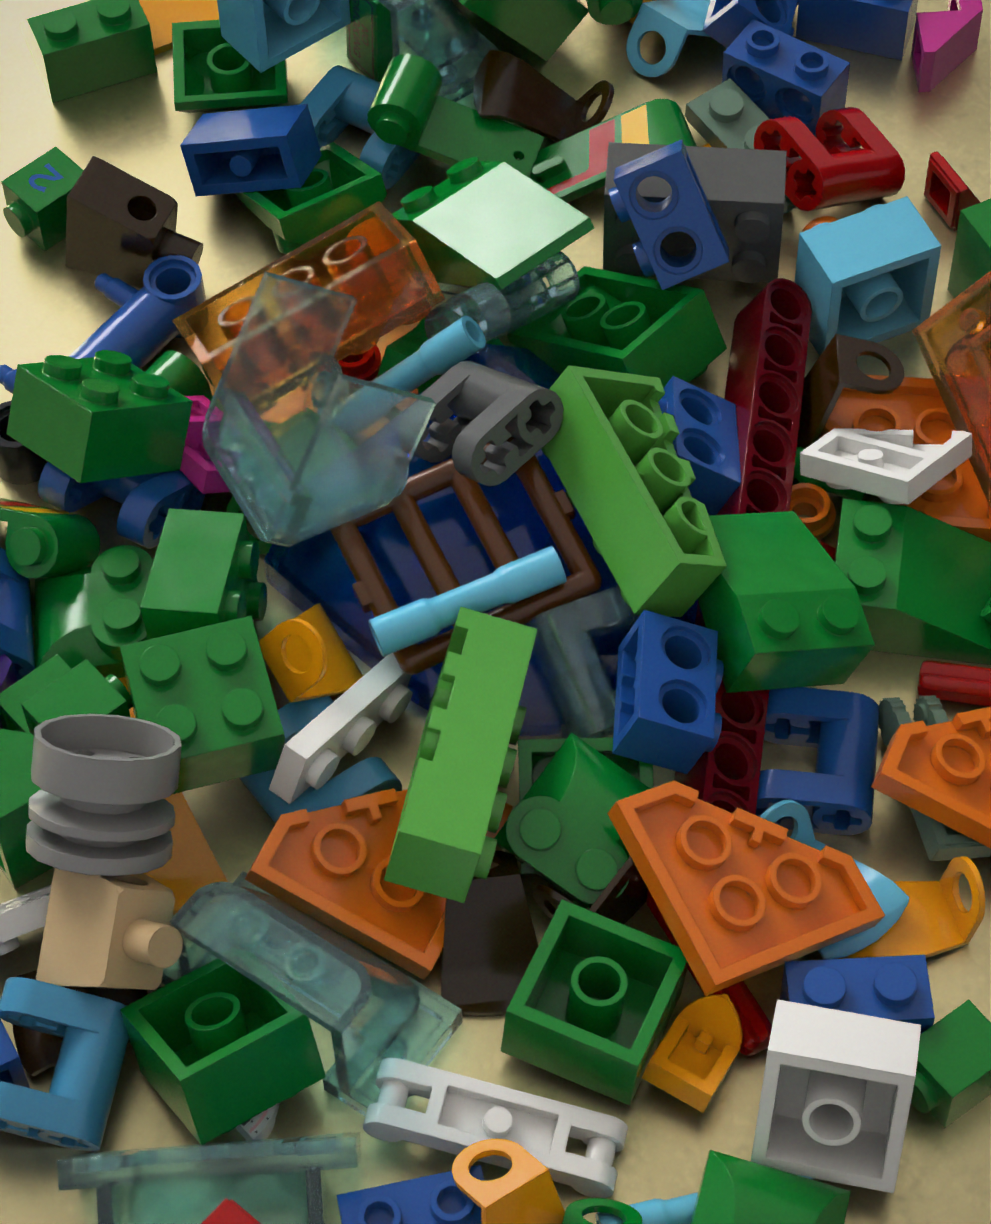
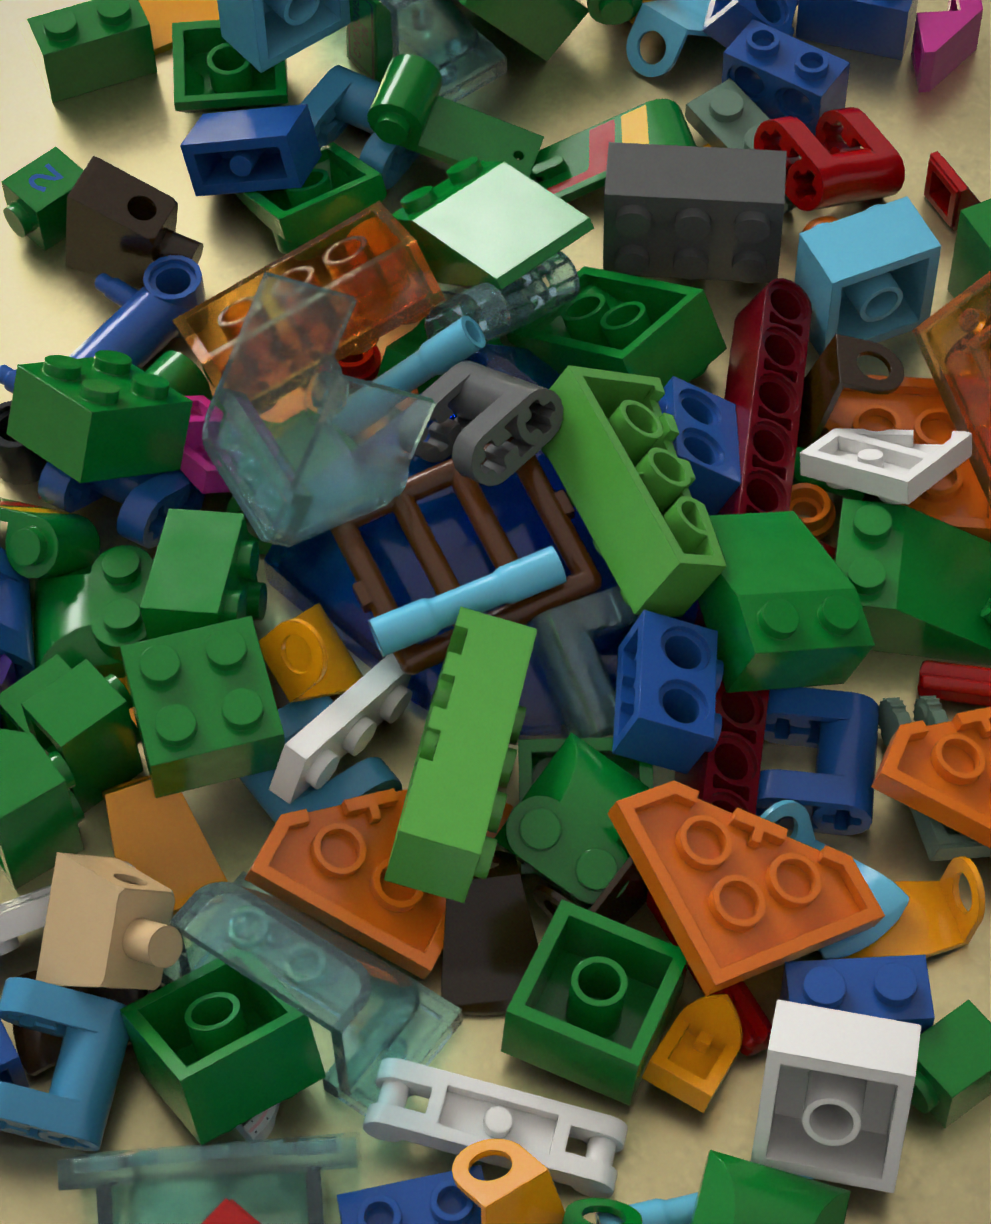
light grey wheel [25,714,182,876] -> none
dark brown piece [473,49,614,142] -> none
blue brick [608,139,729,290] -> none

